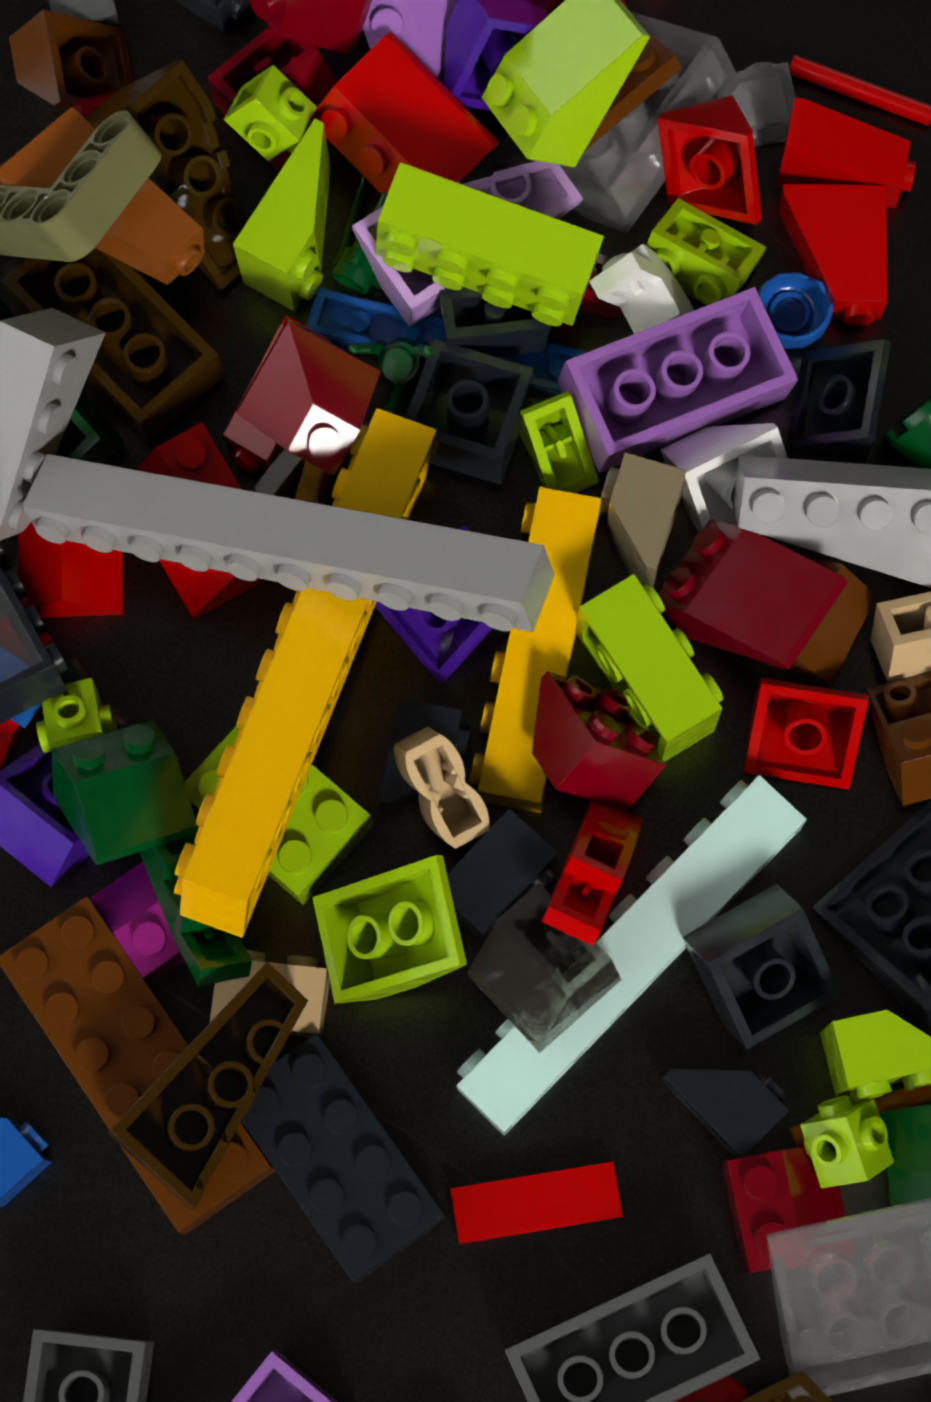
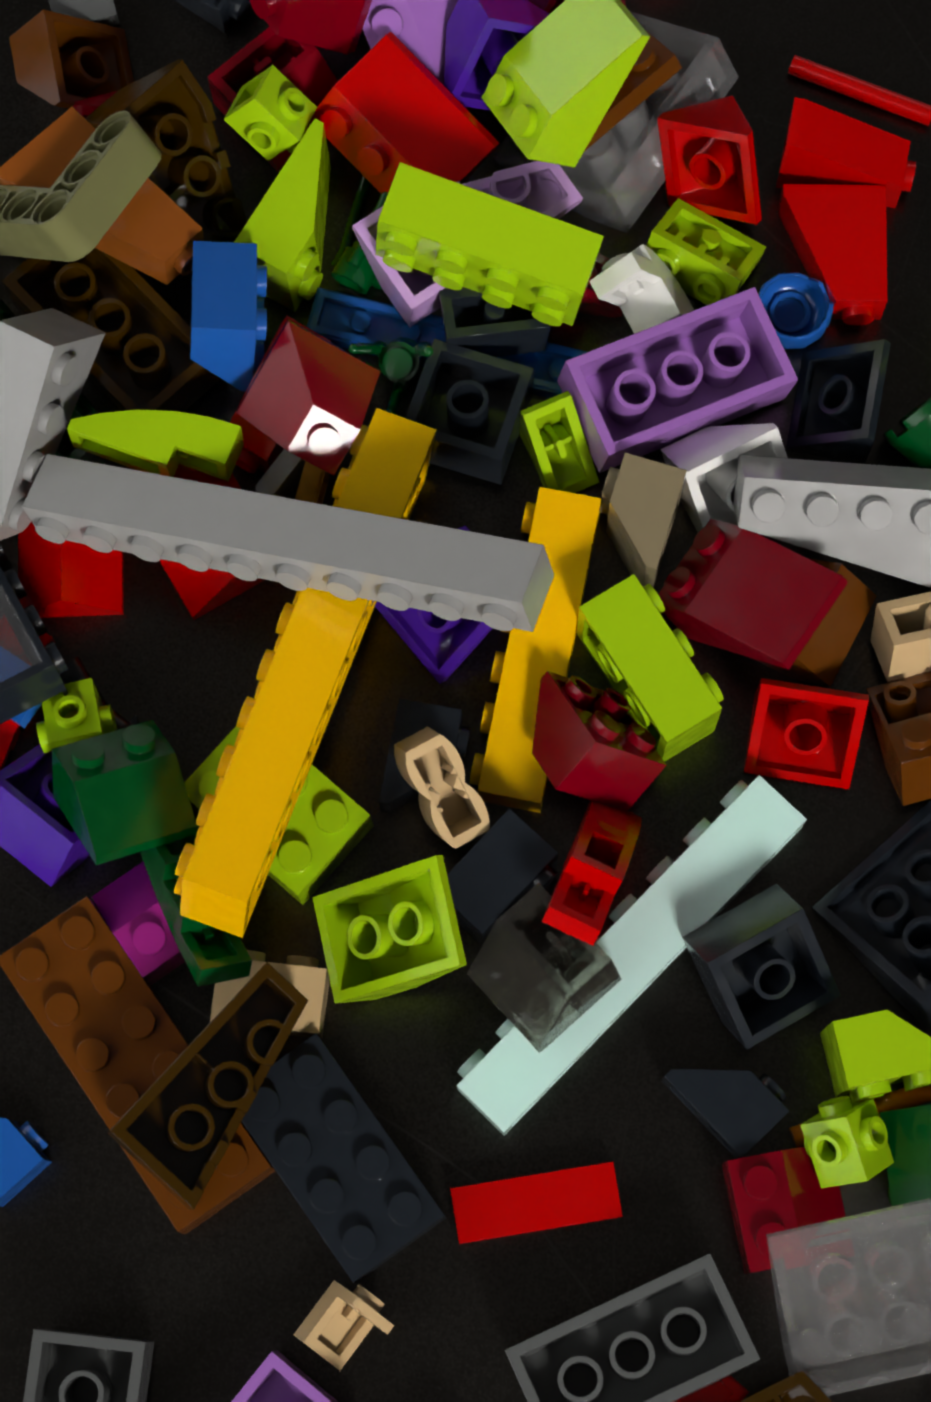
clear slope [718,62,796,147] -> none
none -> lime slope [67,409,244,482]
none -> blue slope [190,241,267,391]
none -> tan bracket [294,1280,394,1371]

